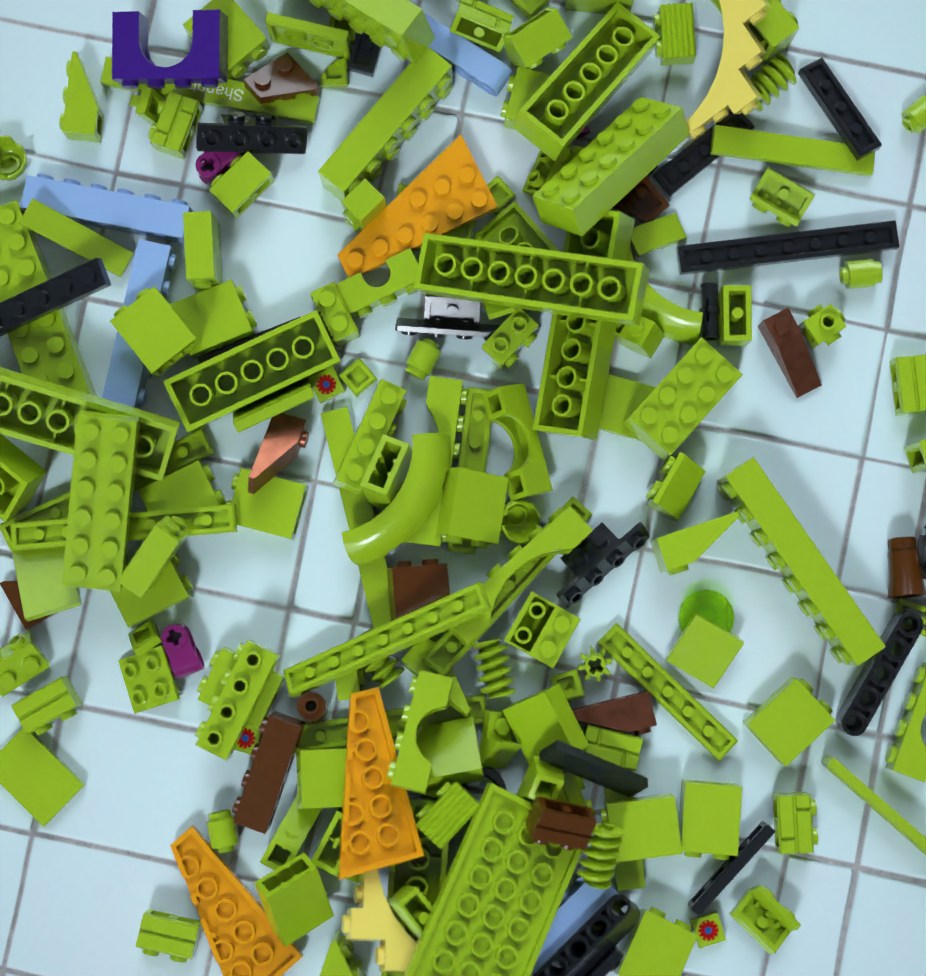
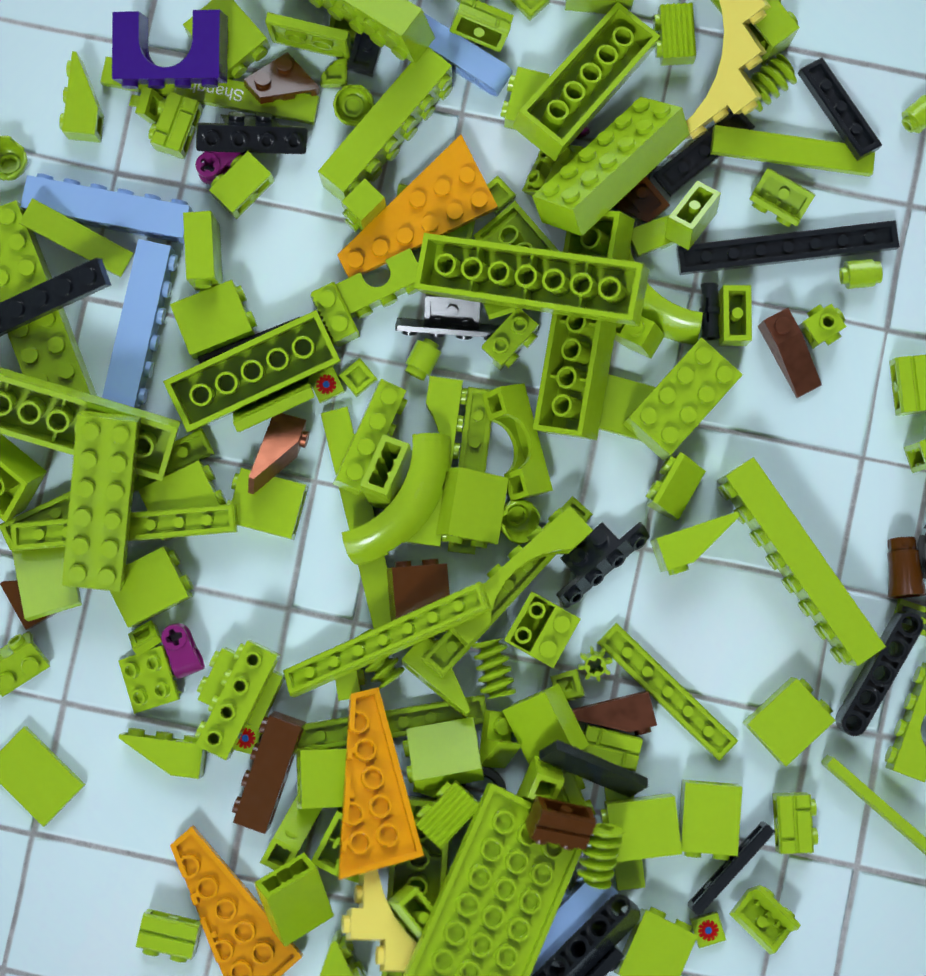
lime brick [12,676,82,736] -> none
lime brick [110,286,200,377] -> none
lime brick [117,515,191,598] -> none
lime brick [207,809,240,853] -> none
reddish brown brick [297,692,328,722] -> none
lime arch [387,670,454,795] -> none
lime slope [502,7,572,69] -> none
lime tile [665,612,744,689] -> none
clear neon green tile [677,589,734,632] -> none
none -> lime slope [118,728,207,779]
none -> lime hair [333,85,375,127]
none -> lime brick [665,181,721,250]

